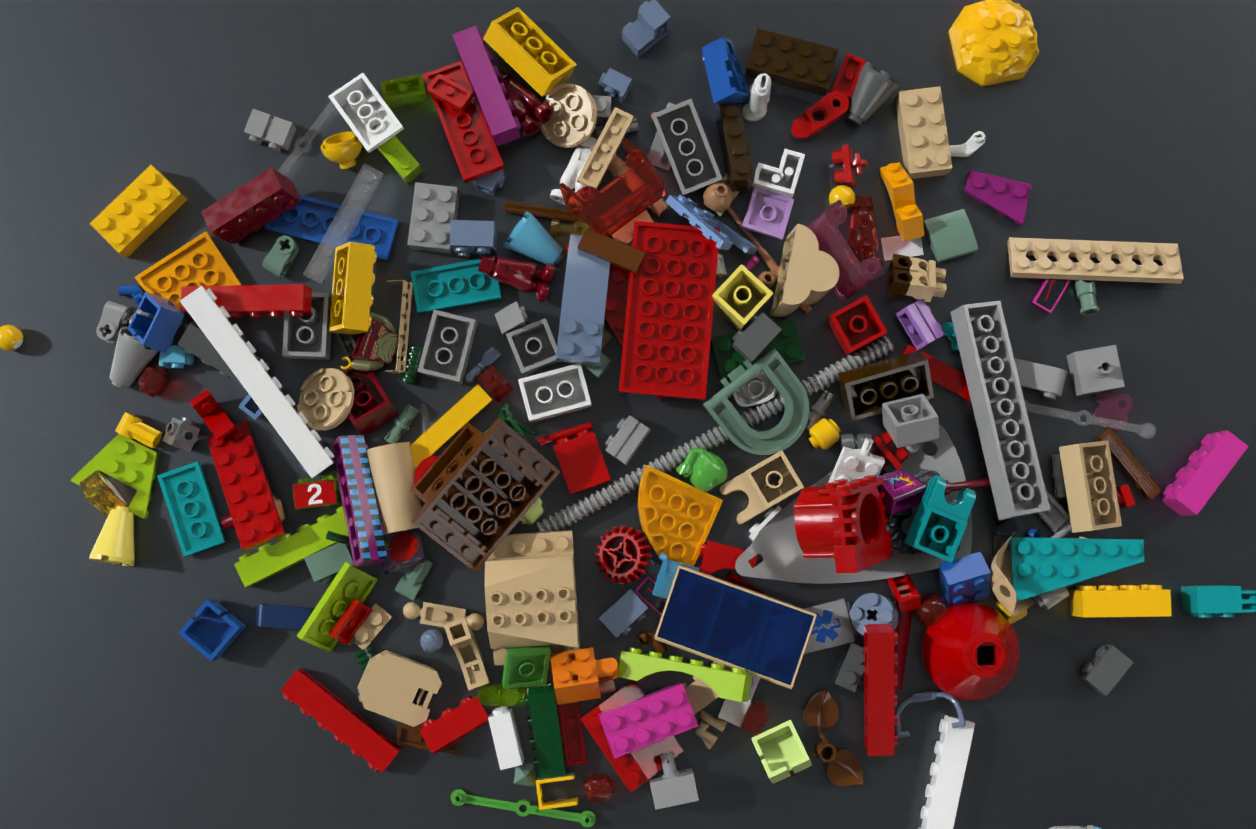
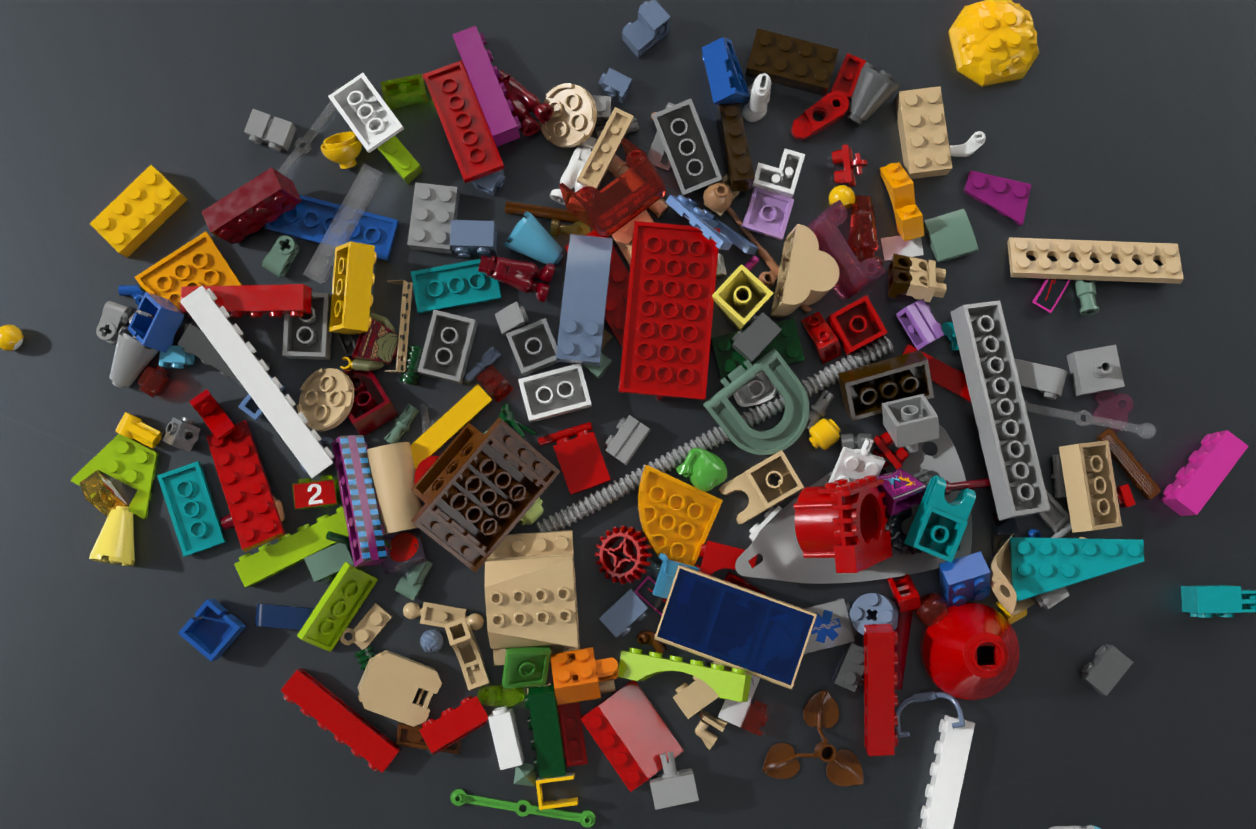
red plate [329,598,372,646] -> none
red plate [427,73,474,112] -> none
yellow brick [483,7,577,97] -> none
reddish brown tile [577,228,646,274] -> none
clear red head [583,773,615,803] -> none
dark pink brick [598,683,698,758] -> none
yellowish green piece [751,720,813,784] -> none
yellow brick [1069,585,1172,617] -> none
none -> red bracket [801,312,842,364]

